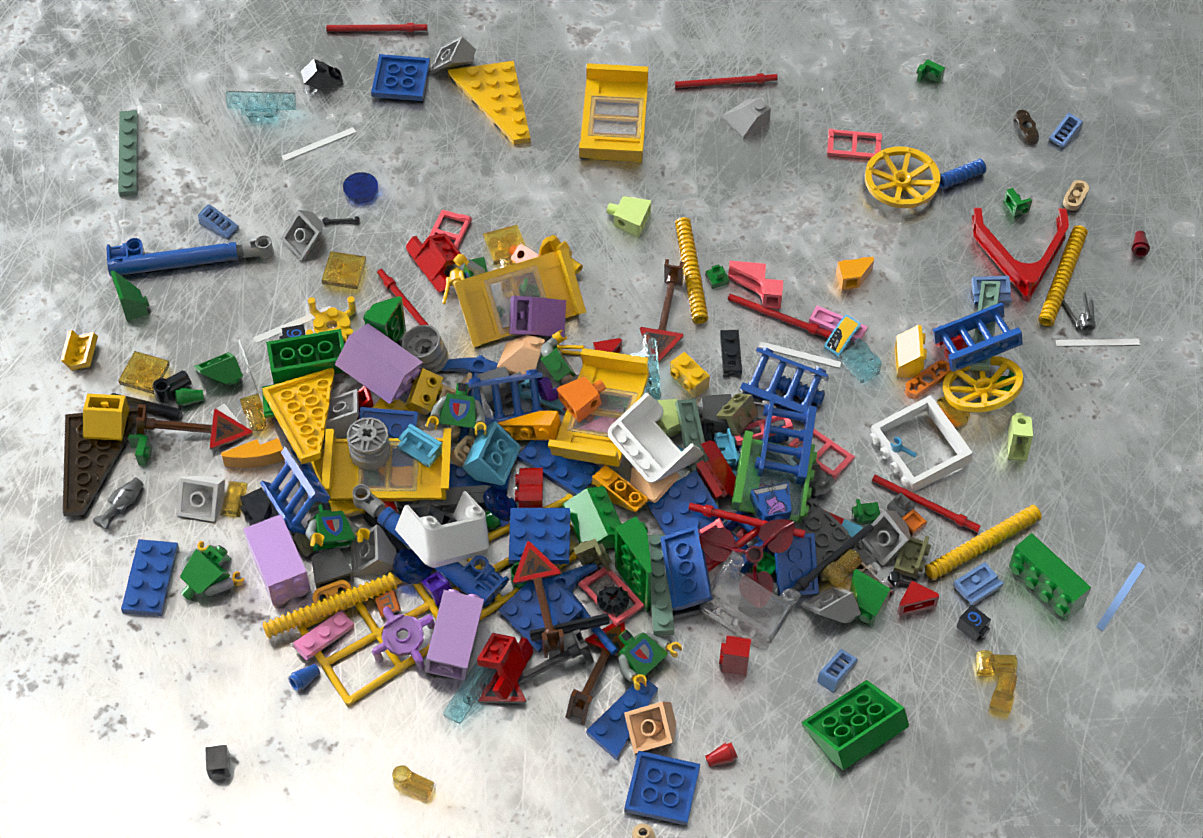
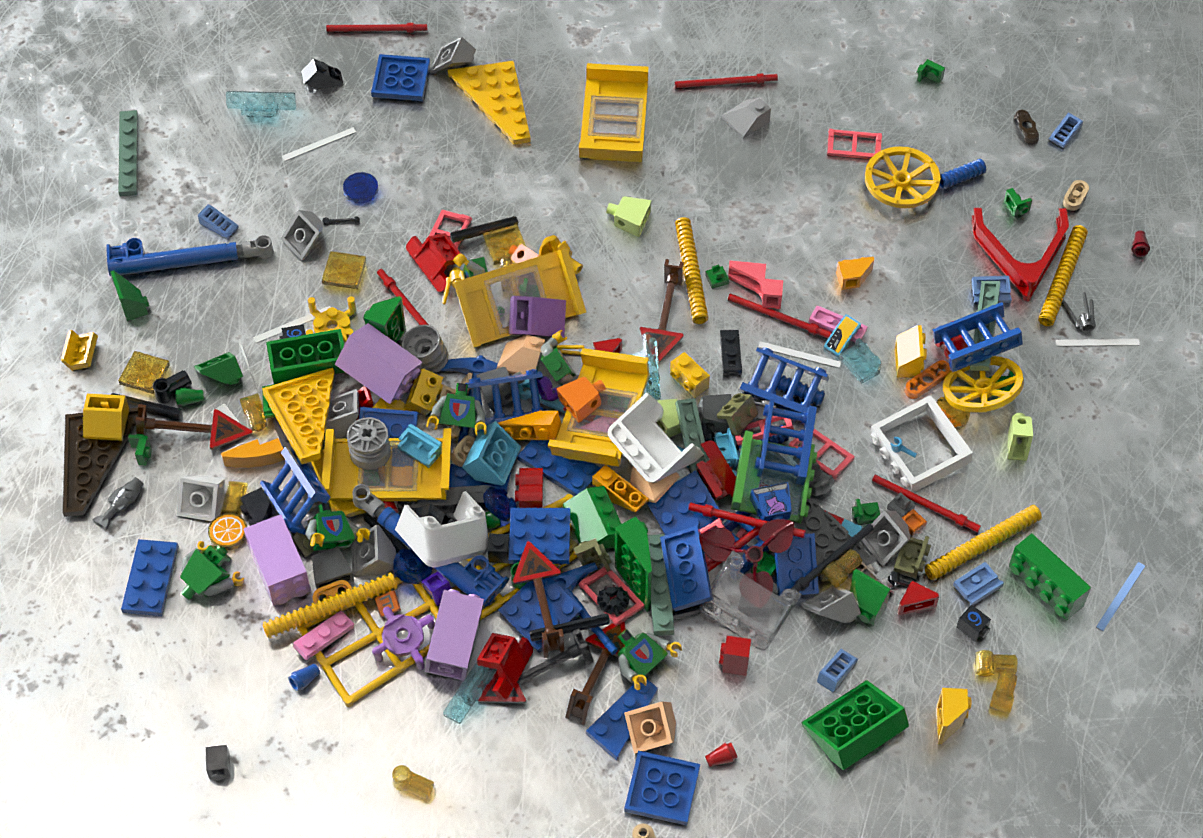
none -> tile [208,513,247,550]
none -> black axle [450,216,519,242]
none -> black brick [487,533,509,564]
none -> yellow slope [937,688,972,744]

